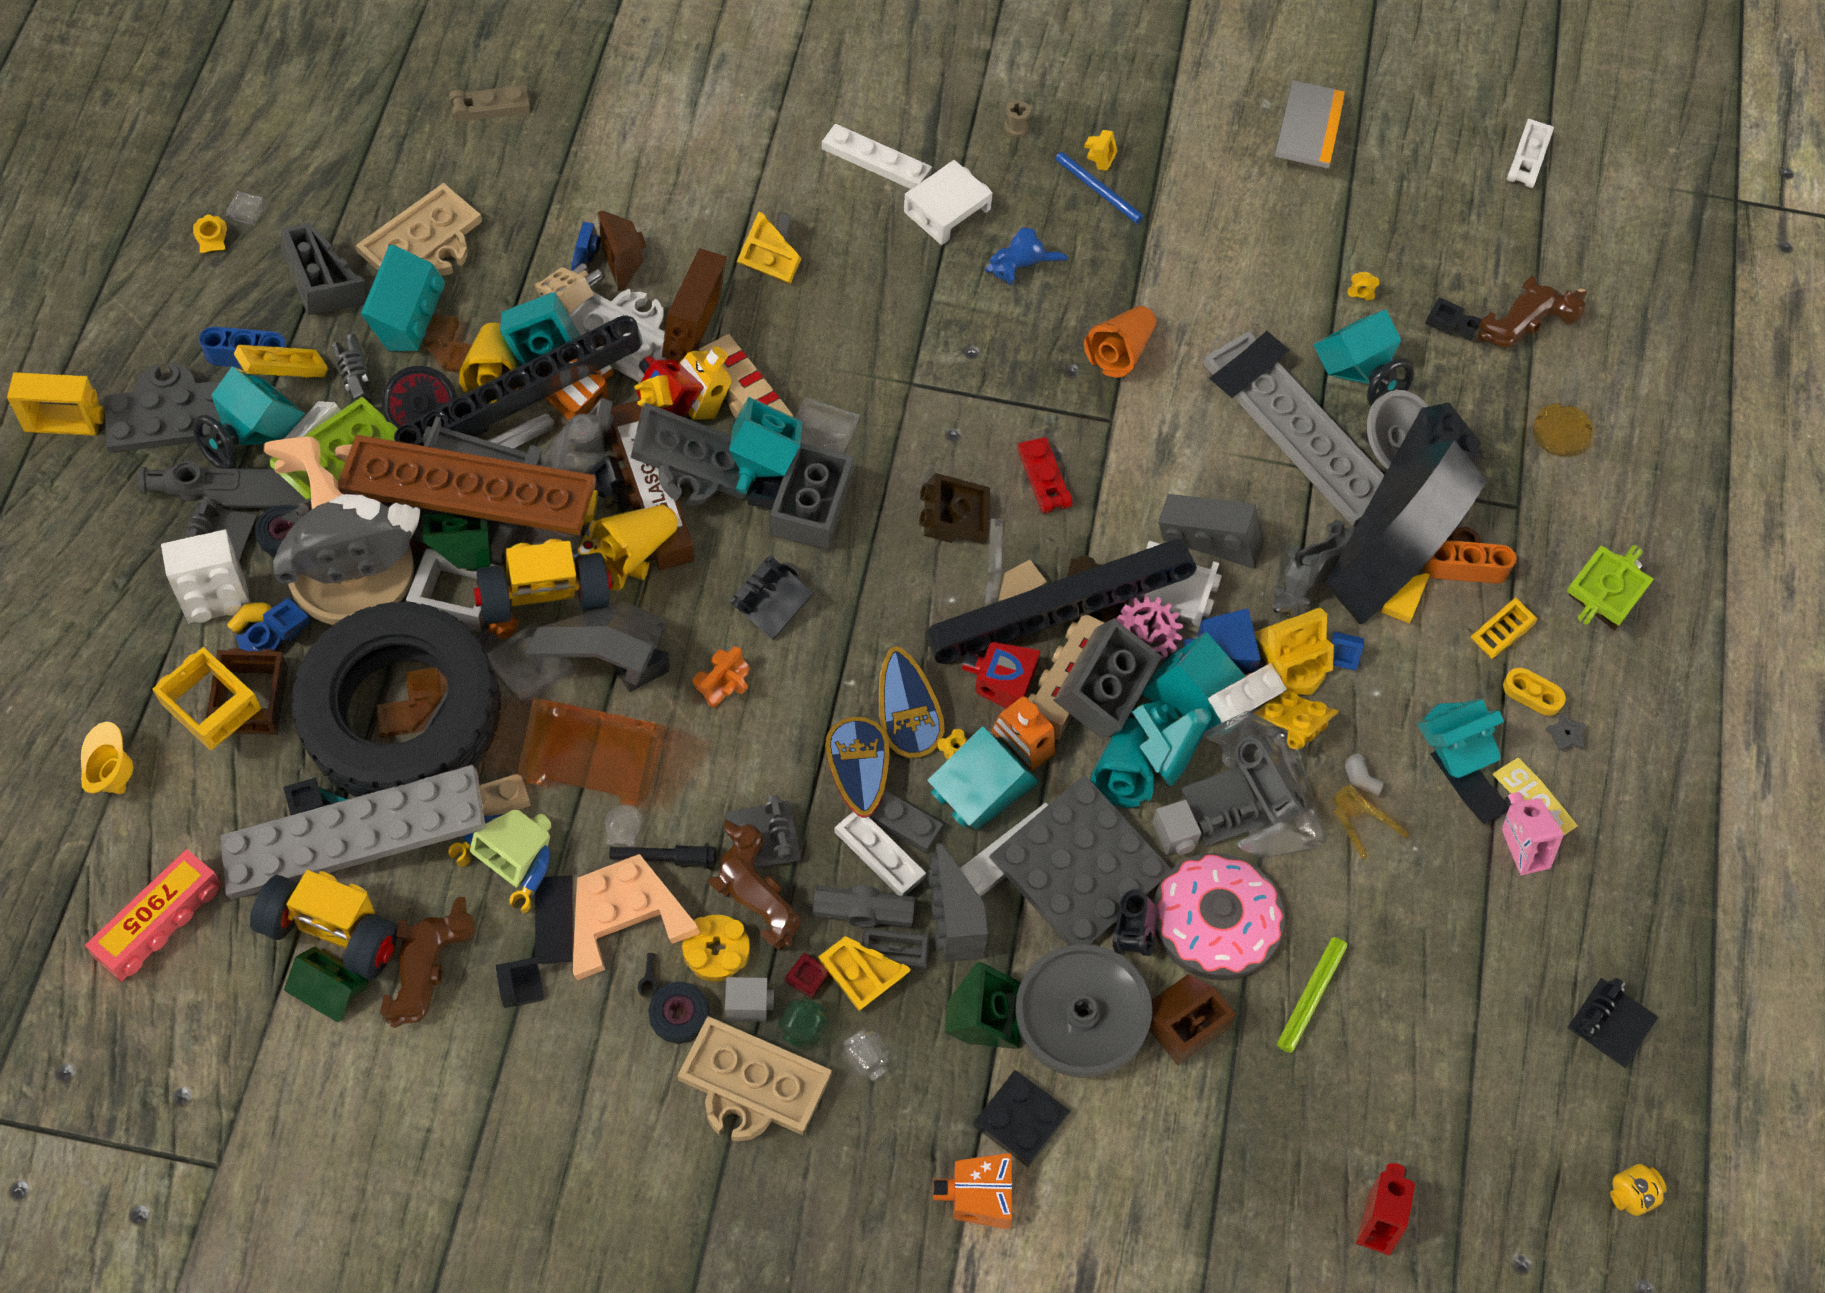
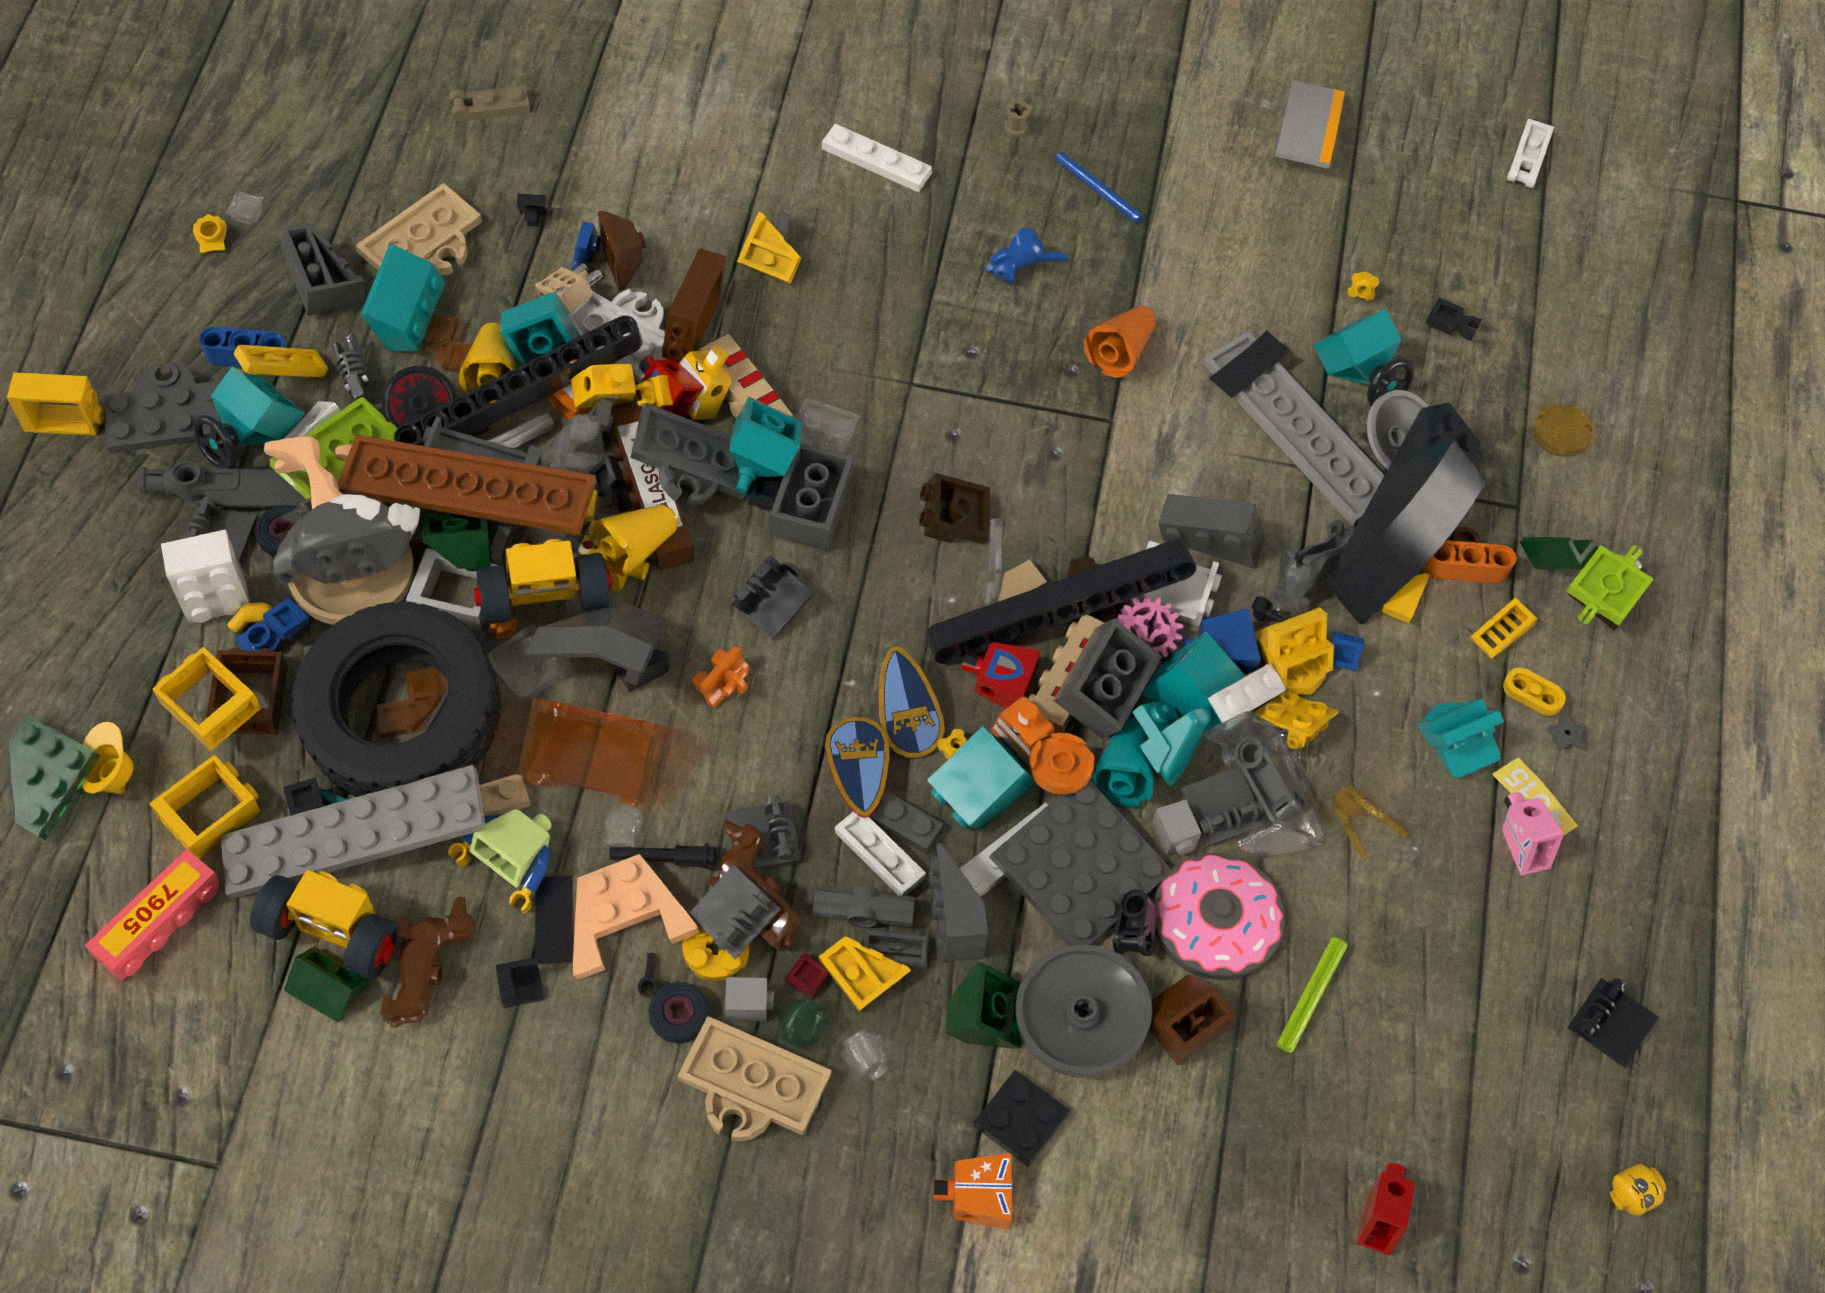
white panel [904,160,992,245] -> none
red plate [1017,437,1073,514] -> none
yellow tile [1084,130,1118,171] -> none
light grey arm [1345,754,1384,796] -> none
black sticker [1430,751,1508,824] -> none
reddish brown animal [1477,275,1587,349] -> none
none -> clear green plate [8,714,101,840]
none -> yellow window [149,754,261,859]
none -> black tile [517,193,550,227]
none -> yellow torso [571,364,636,409]
none -> dark grey hinge [689,864,781,959]
none -> orange tile [1029,733,1094,795]
none -> black hand [1251,596,1288,623]
none -> dark green panel [1520,537,1598,569]

